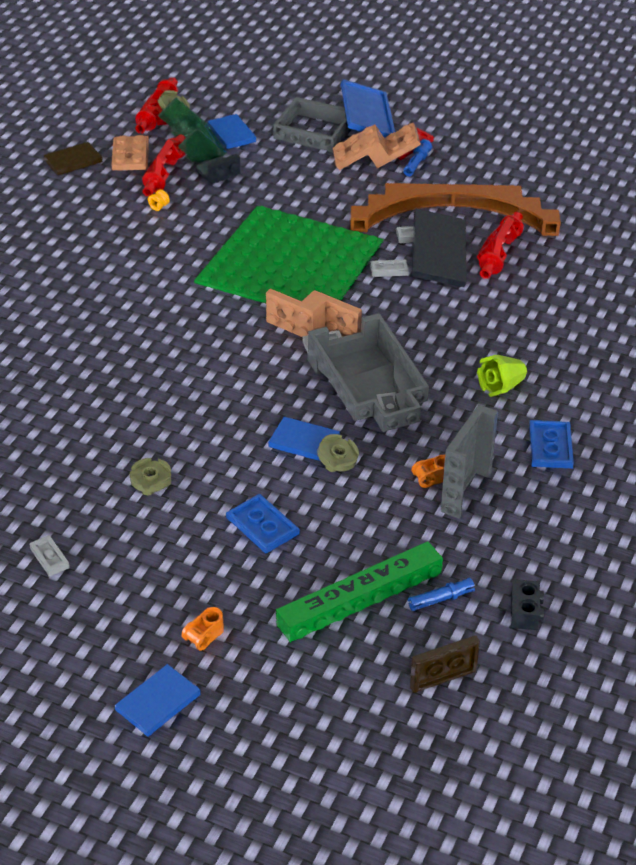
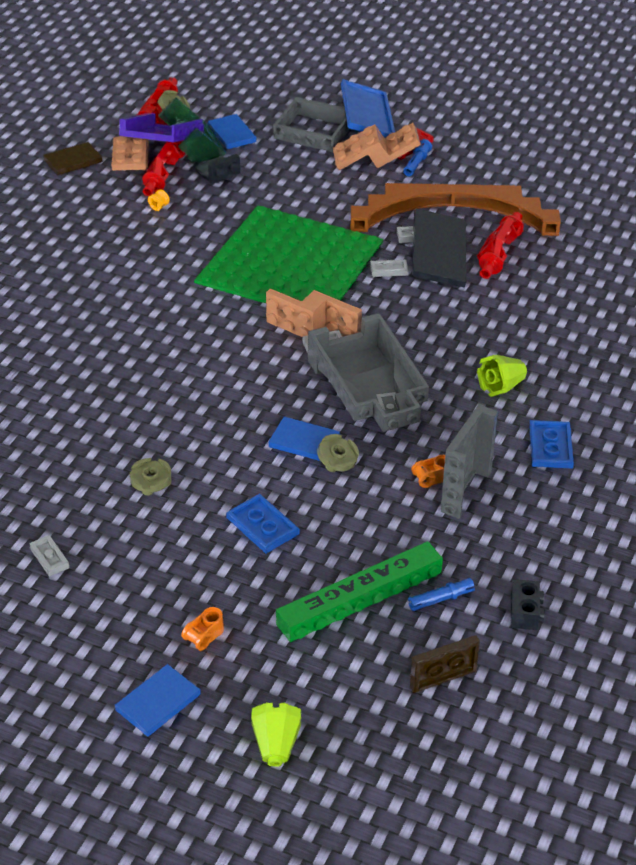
none -> dark purple panel [119,113,204,142]
none -> lime cone [251,703,301,767]

